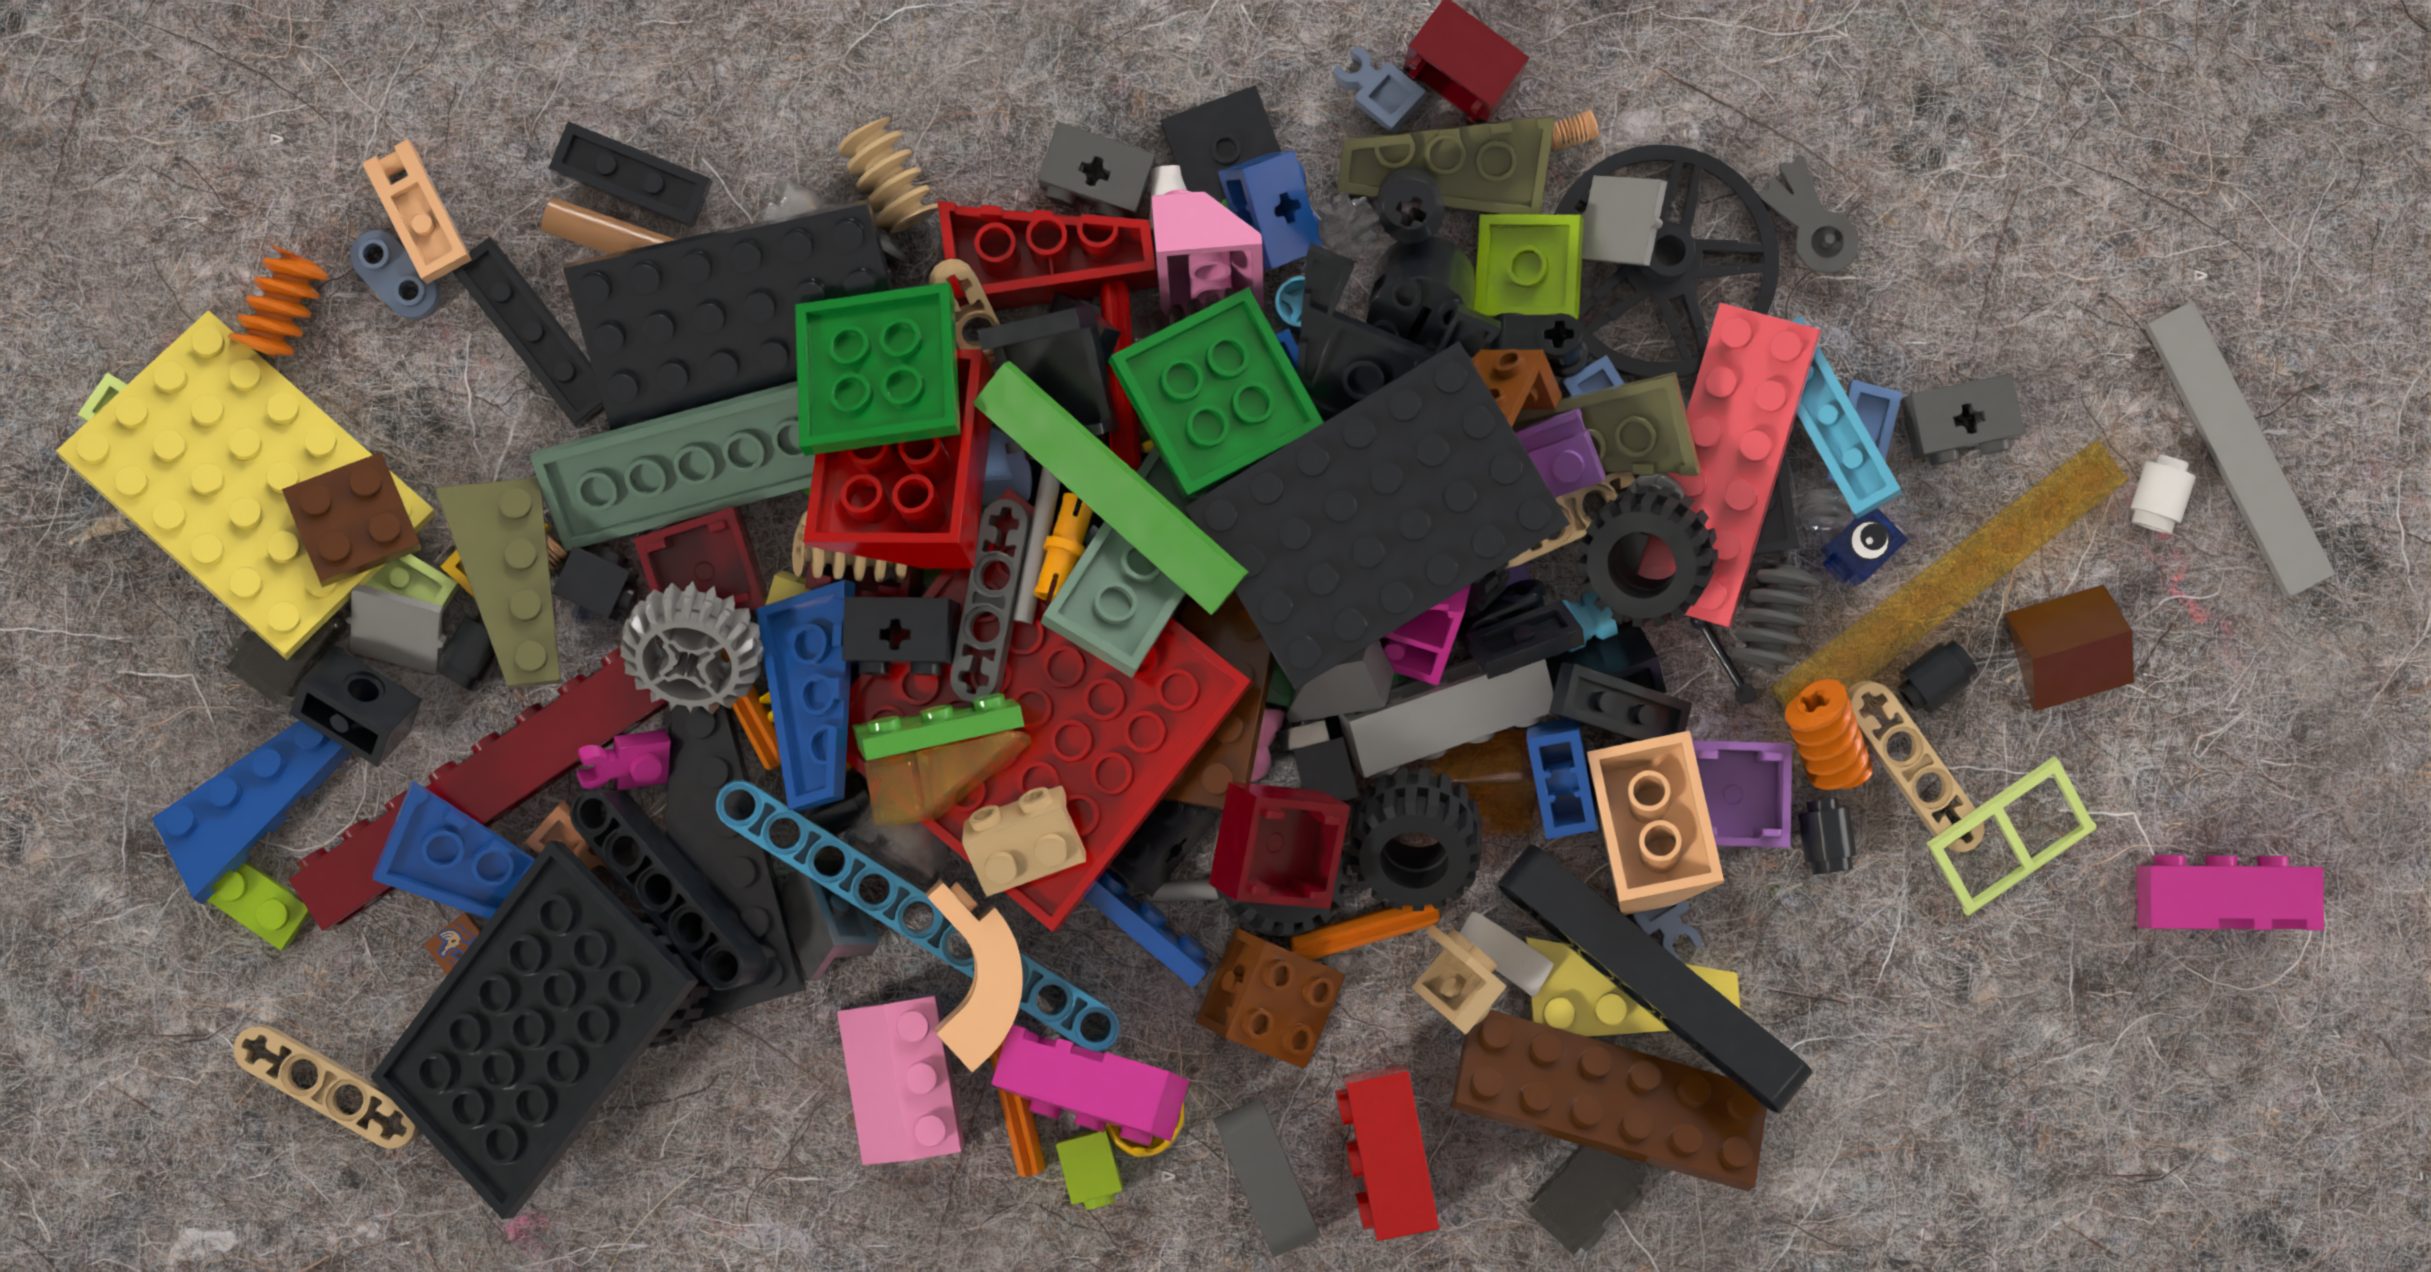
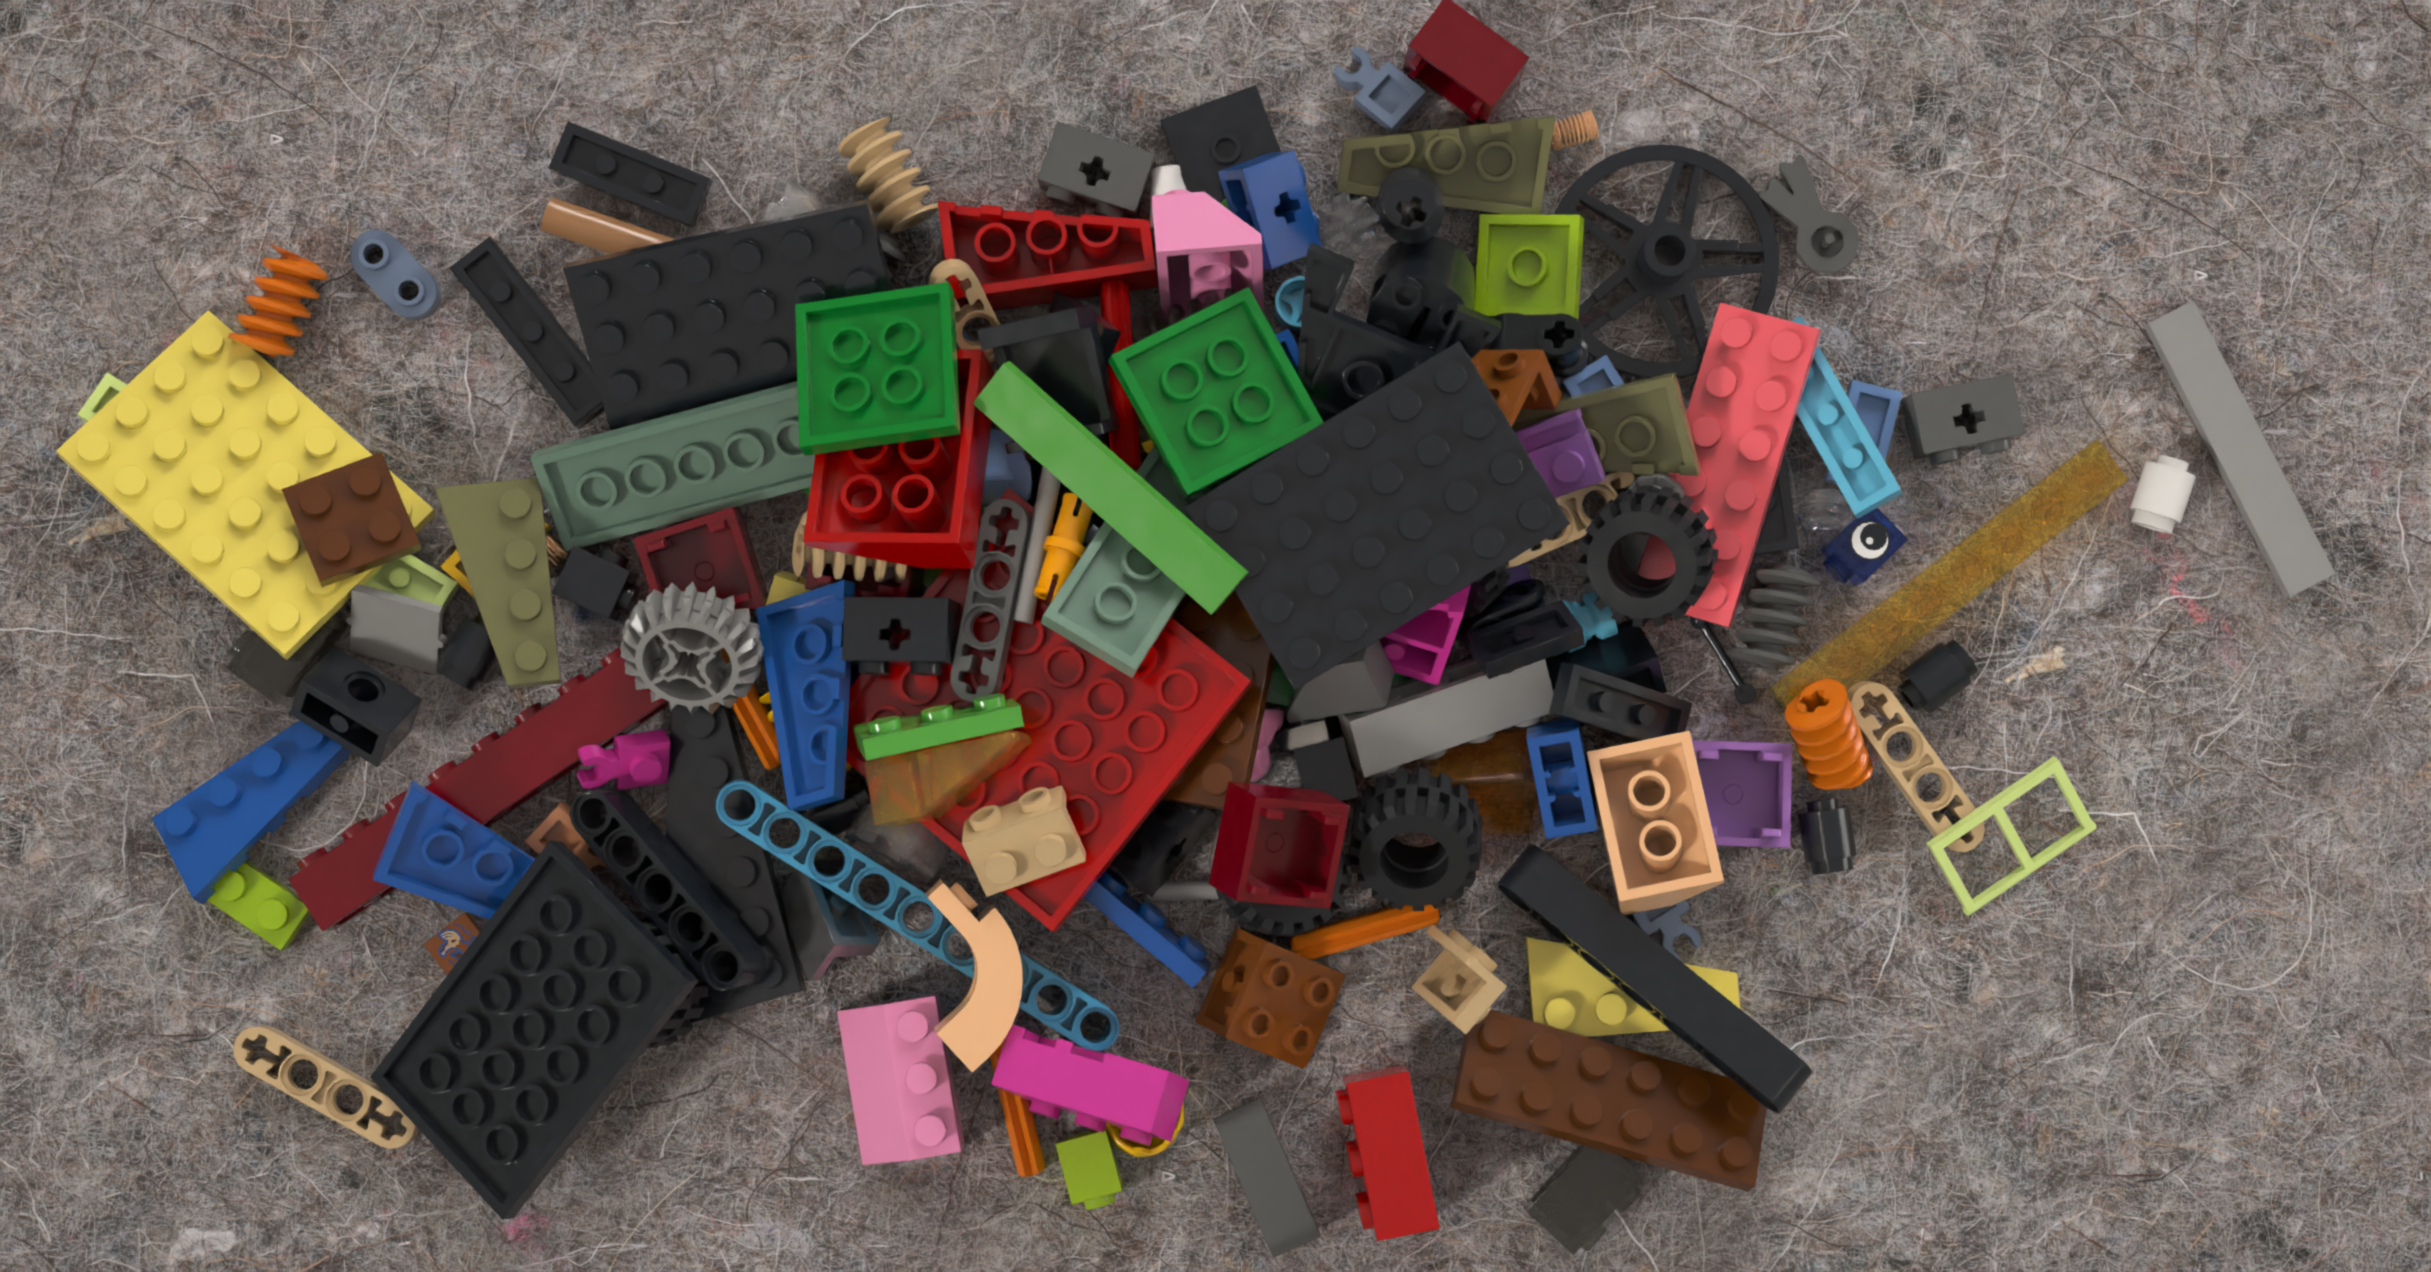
light nougat plate [363,138,472,284] -> none
white sticker [1460,912,1553,997] -> none
light grey piece [1581,175,1667,266] -> none
reddish brown slope [2004,584,2134,712] -> none
dark pink wedge [2137,855,2324,931] -> none

